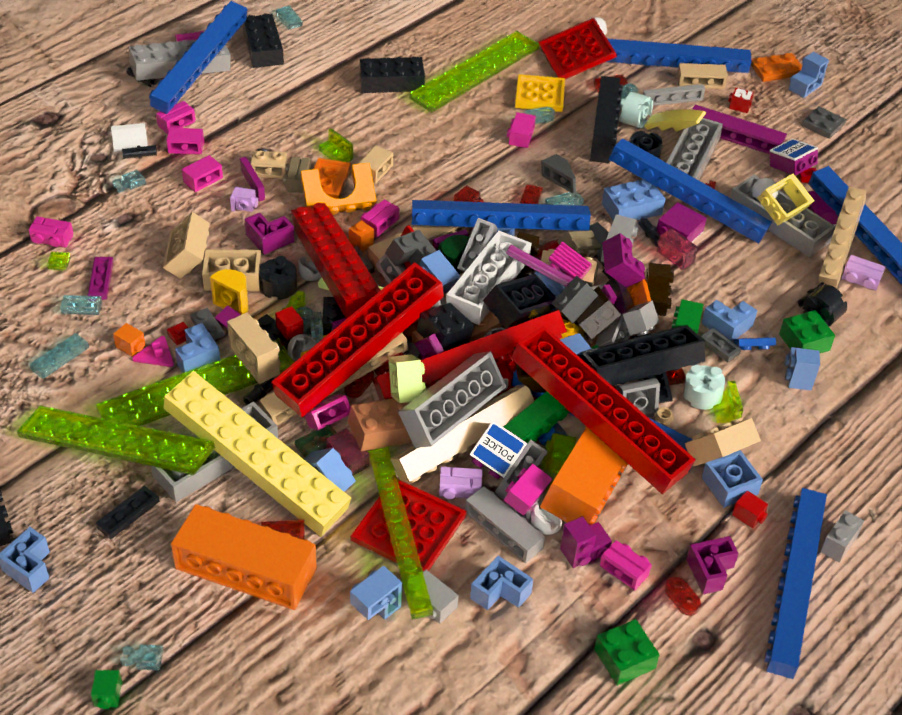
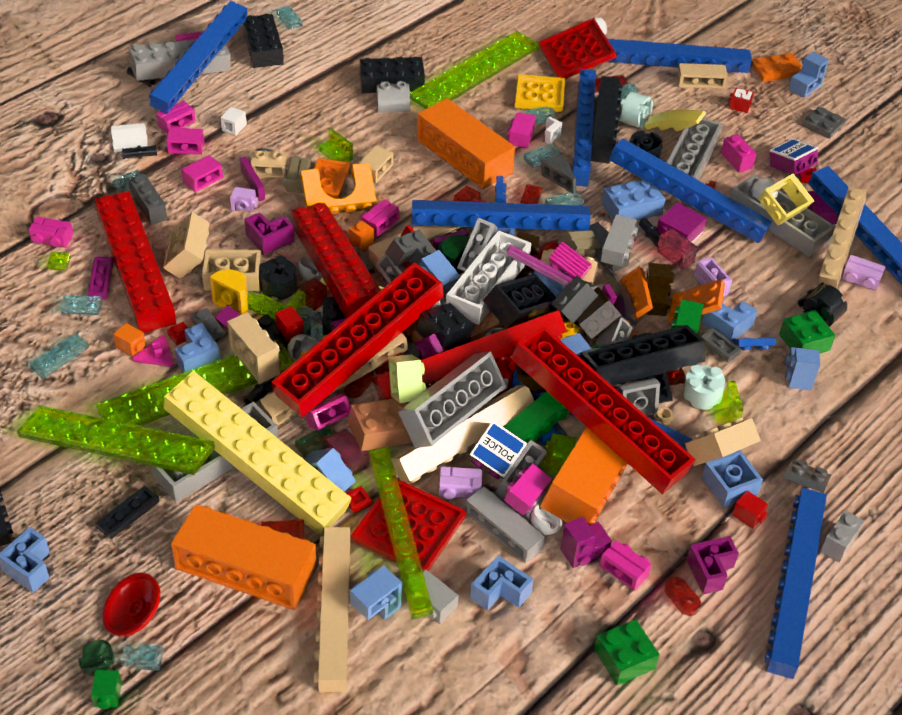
magenta brick [602,233,645,288] -> none
light grey brick [623,301,660,336] -> none
light grey plate [643,84,705,106] -> none
magenta brick [692,104,787,154] -> none
none -> clear green hair [78,640,115,676]
none -> red brick [95,191,177,333]
none -> red dish [102,573,161,637]
none -> dark grey brick [129,174,167,225]
none -> white brick [221,107,246,135]
none -> clear neon green panel [247,292,289,321]
none -> clear red brick [300,277,327,311]
none -> tan brick [314,527,350,692]
none -> red plate [346,486,372,514]
none -> light grey brick [376,81,410,113]
none -> orange brick [417,98,515,189]
none -> blue plate [495,176,506,203]
none -> clear light blue plate [523,144,561,168]
none -> white bracket [544,117,562,145]
none -> blue brick [572,69,596,187]
none -> orange plate [668,279,725,324]
none -> lavender brick [694,257,732,297]
none -> dark pink brick [721,134,756,173]
none -> dark grey plate [784,460,831,493]

